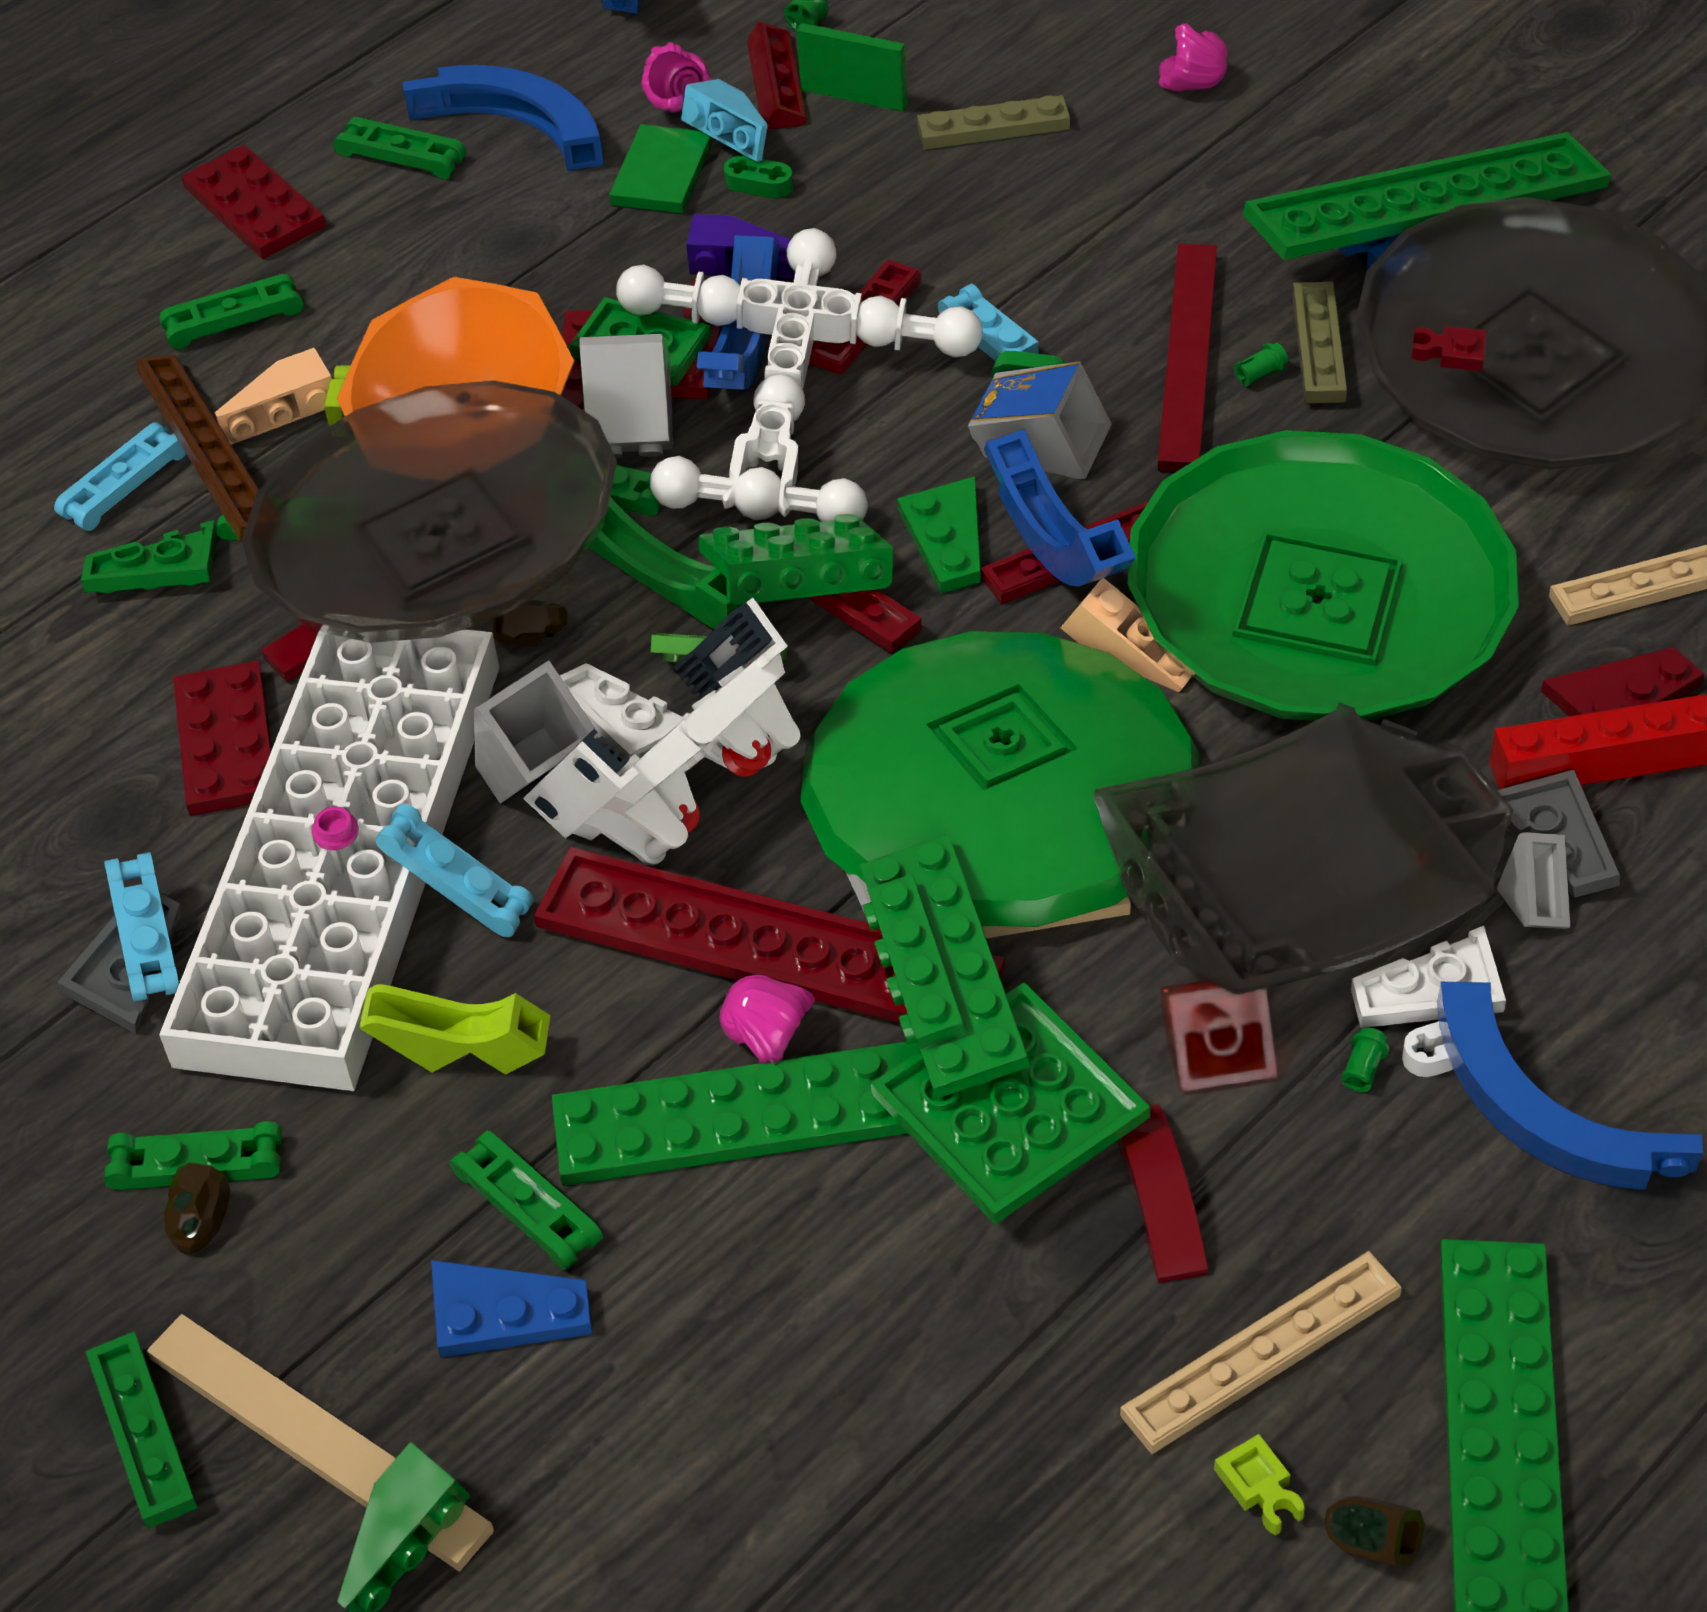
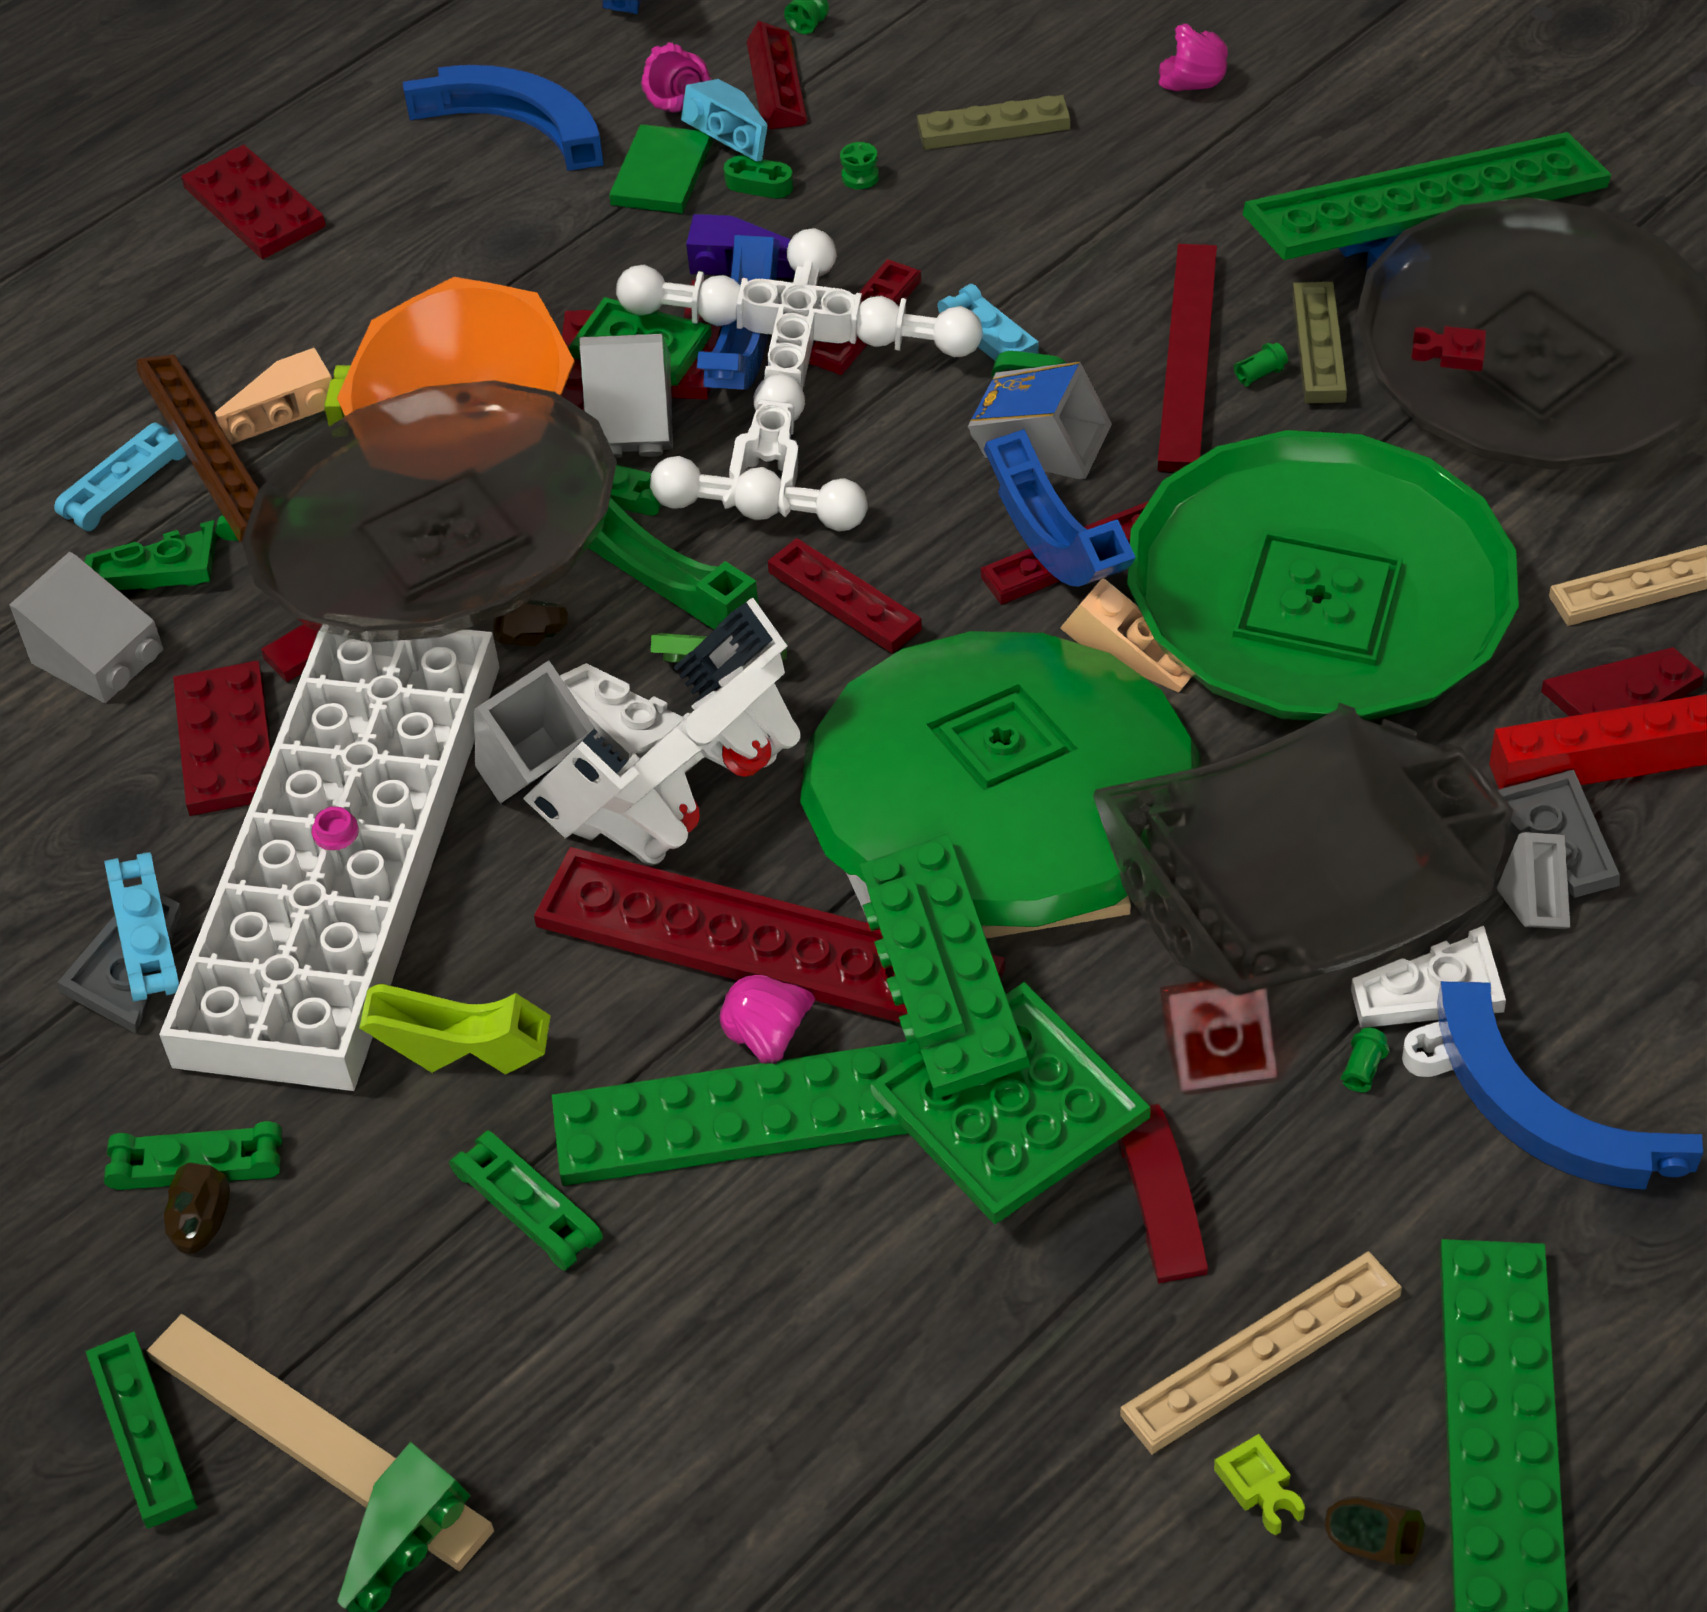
green plate [159,274,304,349] -> none
green plate [332,117,467,180] -> none
medium azure plate [376,804,534,937] -> none
blue wing [431,1260,593,1358] -> none
green bracket [699,514,893,605] -> none
green tile [796,23,908,112] -> none
green wing [897,476,981,594] -> none
none -> light grey slope [9,552,164,703]
none -> green wheel [840,142,879,190]

